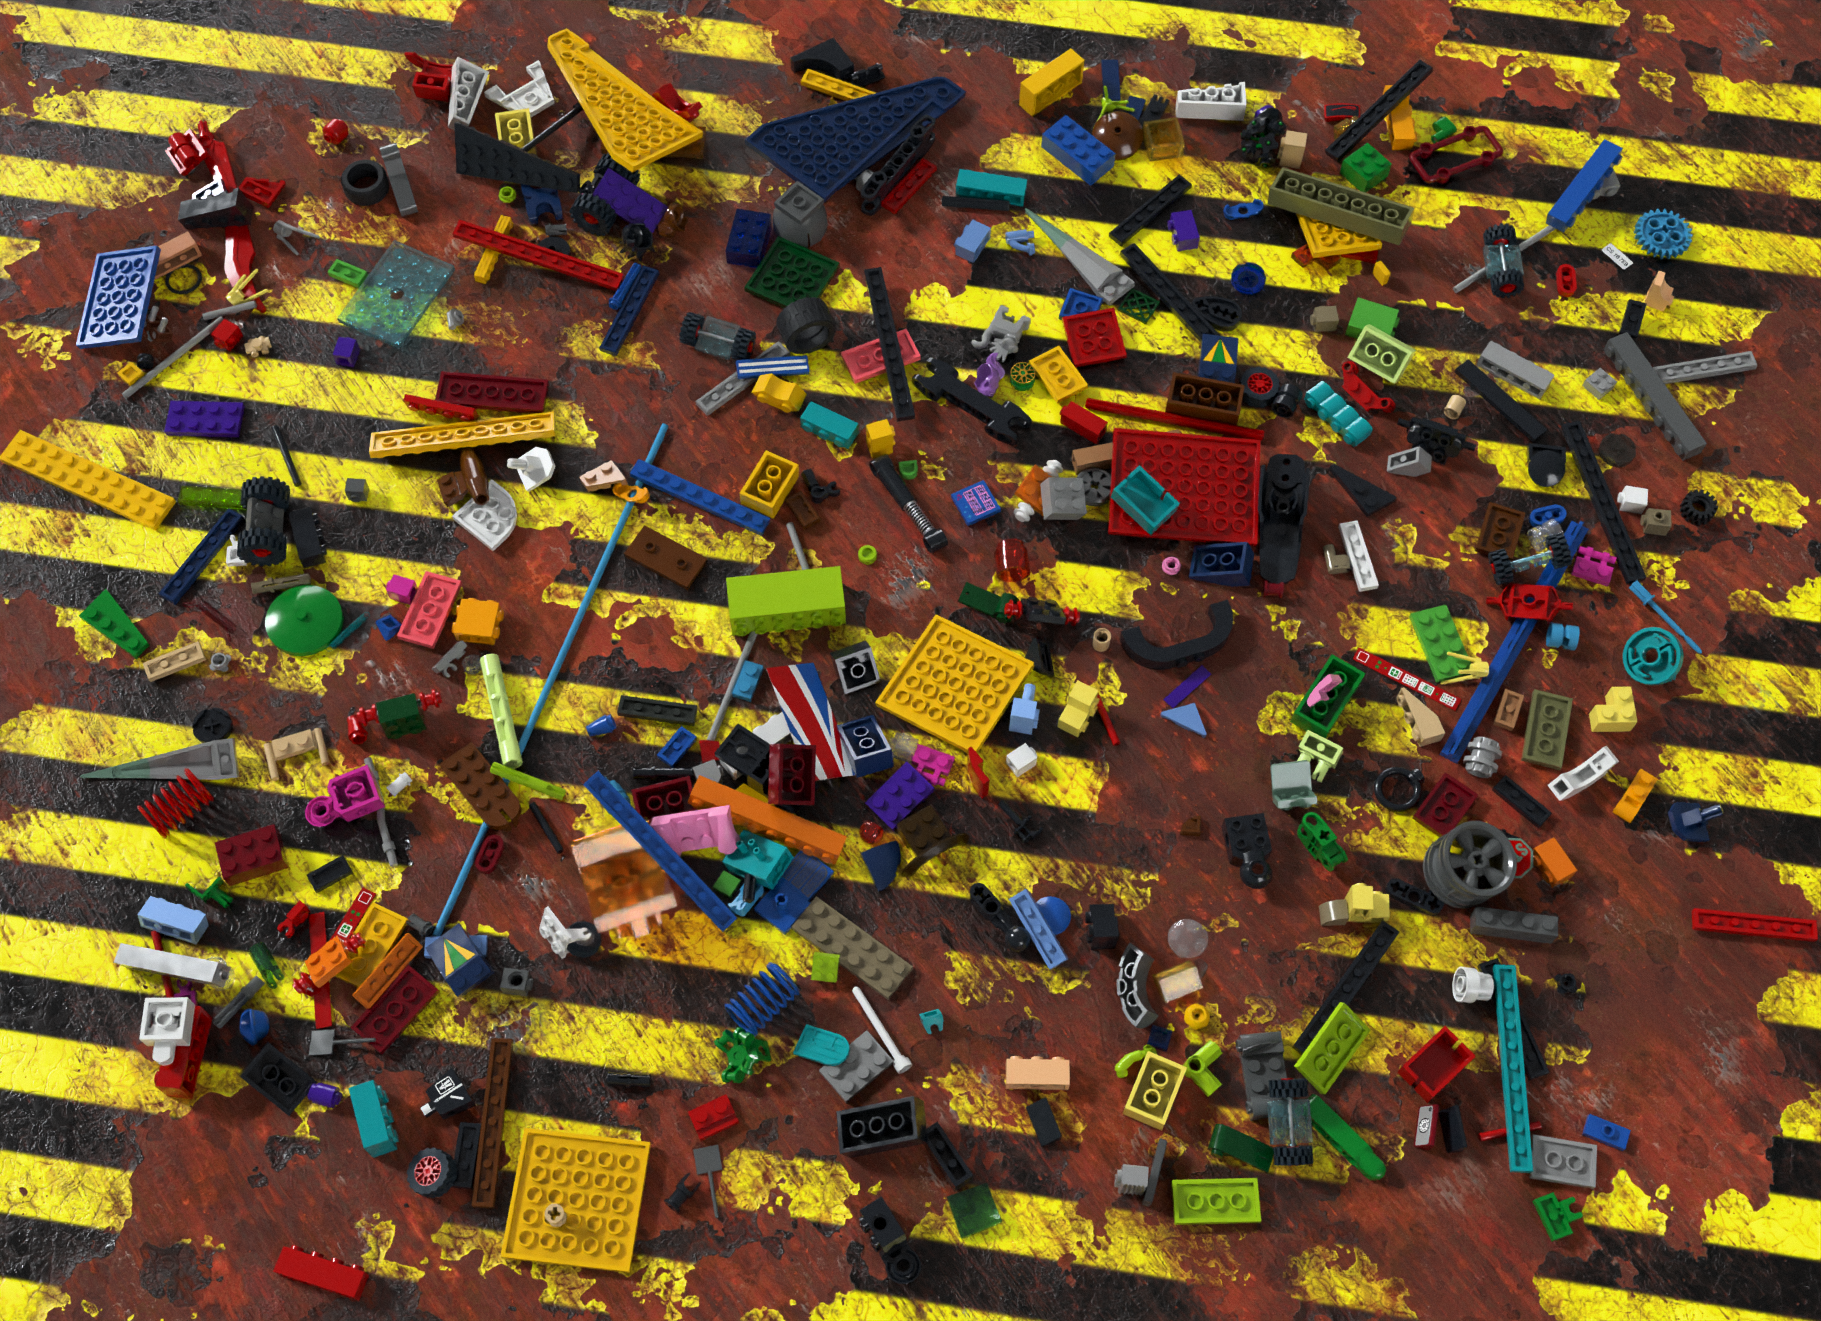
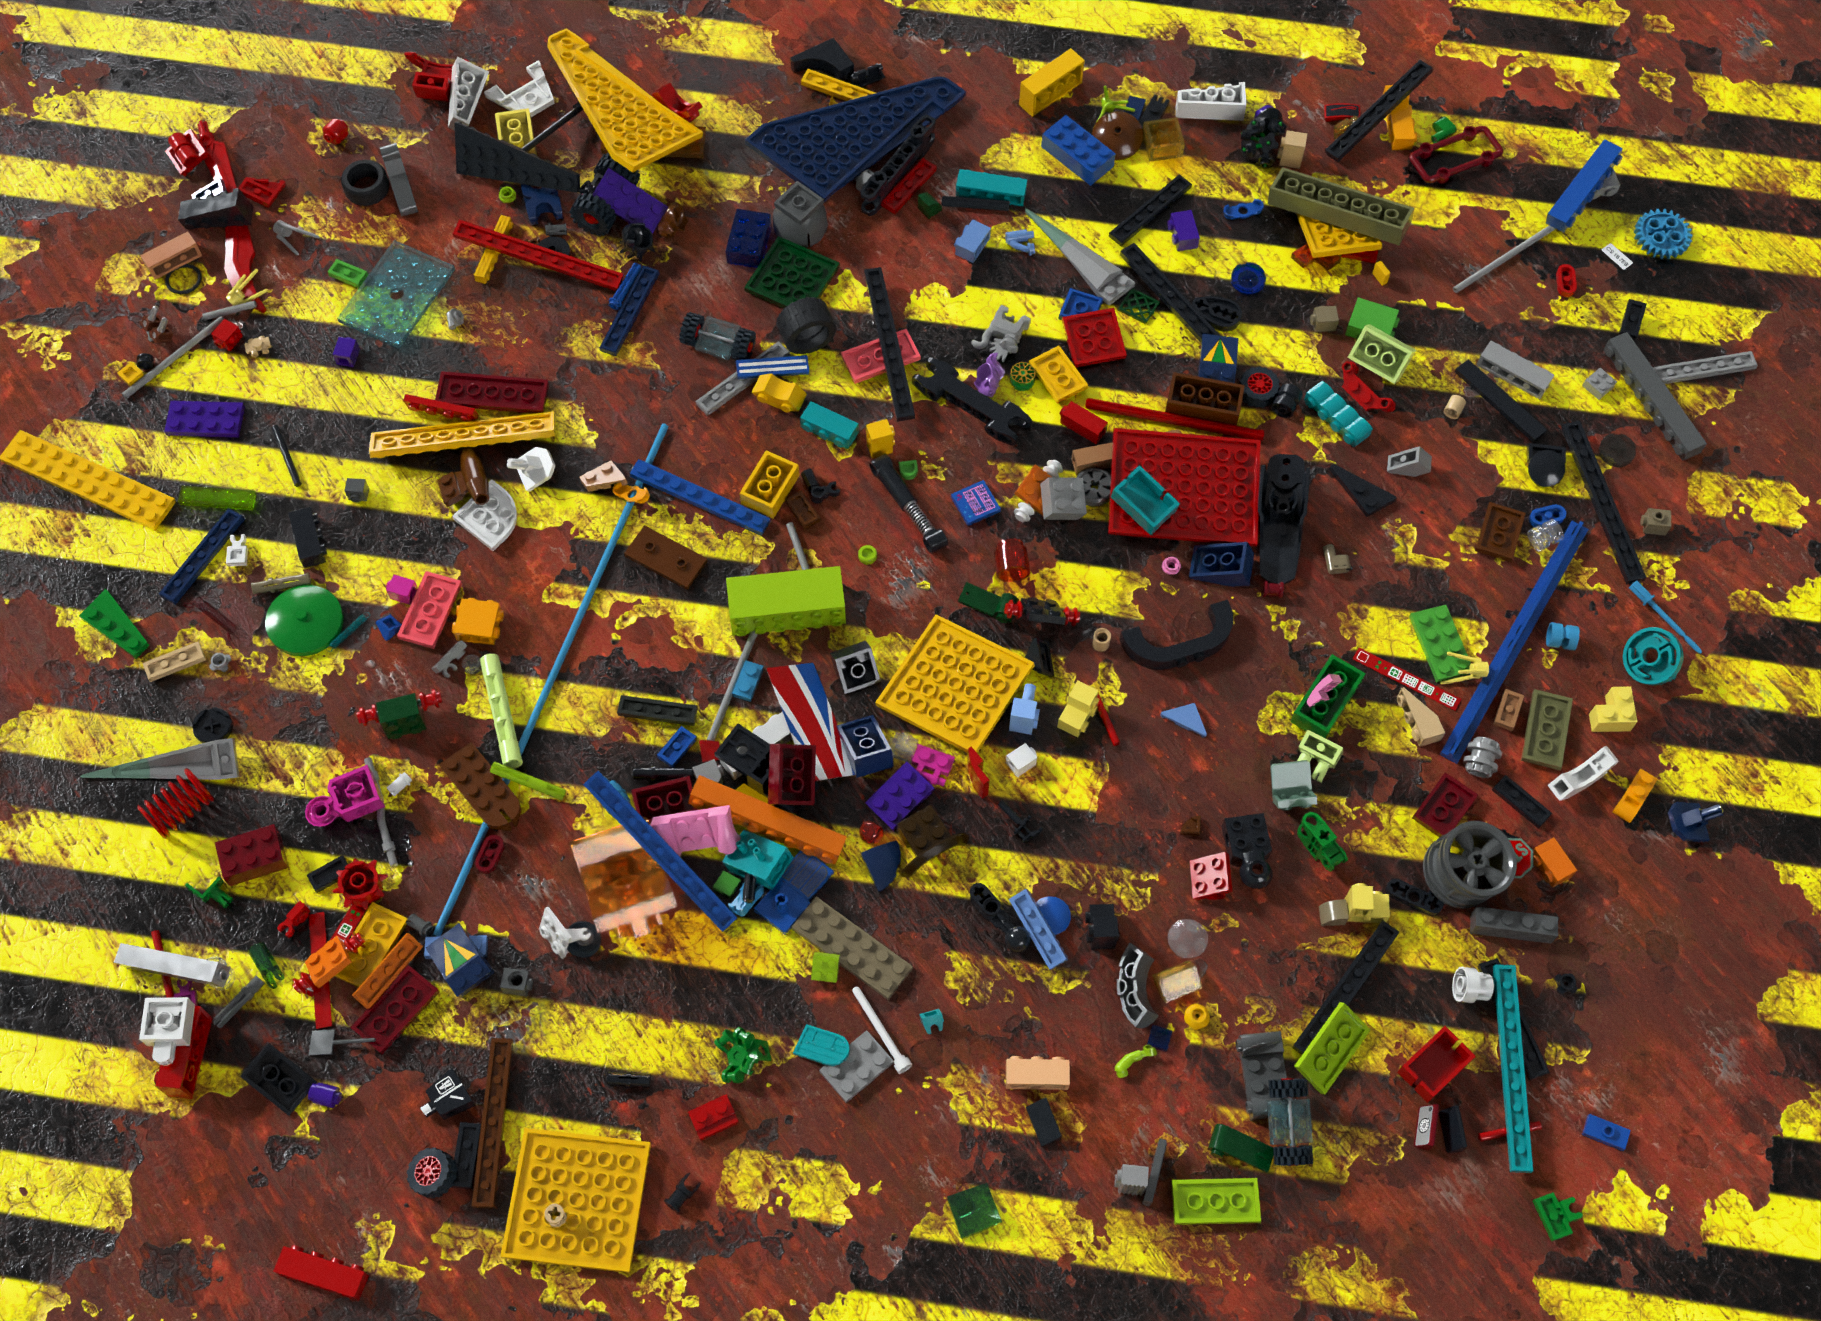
blue plate [76,245,161,349] -> none
light blue brick [138,896,208,944] -> none
black plate [237,476,290,566] -> none
blue helmet [240,1008,270,1045] -> none
tan plate [263,728,330,781] -> none
red cone [347,715,368,745] -> none
teal brick [348,1080,399,1158] -> none
black bar [529,802,564,854] -> none
blue cone [586,714,617,737] -> none
dark grey piece [693,1145,722,1218] -> none
blue piece [725,962,800,1037] -> none
black brick [836,1096,928,1158] -> none
black brick [858,1196,921,1284] -> none
black brick [923,1121,973,1192] -> none
dark blue tile [1101,60,1121,101] -> none
light yellow brick [1123,1051,1187,1131] -> none
dark purple sticker [1163,666,1211,708] -> none
lime piece [1183,1040,1222,1097] -> none
green piece [1298,1094,1386,1181] -> none
white plate [1338,520,1379,592] -> none
green brick [1340,143,1392,193] -> none
black piece [1374,767,1425,812] -> none
black piece [1397,417,1476,465] -> none
plate [1483,223,1524,298] -> none
red plate [1486,583,1573,624] -> none
black plate [1488,532,1572,585] -> none
light grey plate [1529,1135,1597,1189] -> none
dark pink plate [1571,546,1617,587] -> none
white brick [1617,486,1648,514] -> none
light nougat arch [1644,271,1674,312] -> none
black tyre [1680,489,1718,525] -> none
red plate [1692,908,1818,942] -> none
none -> red brick [333,858,388,909]
none -> dark green brick [918,192,942,219]
none -> plate [1190,852,1232,900]

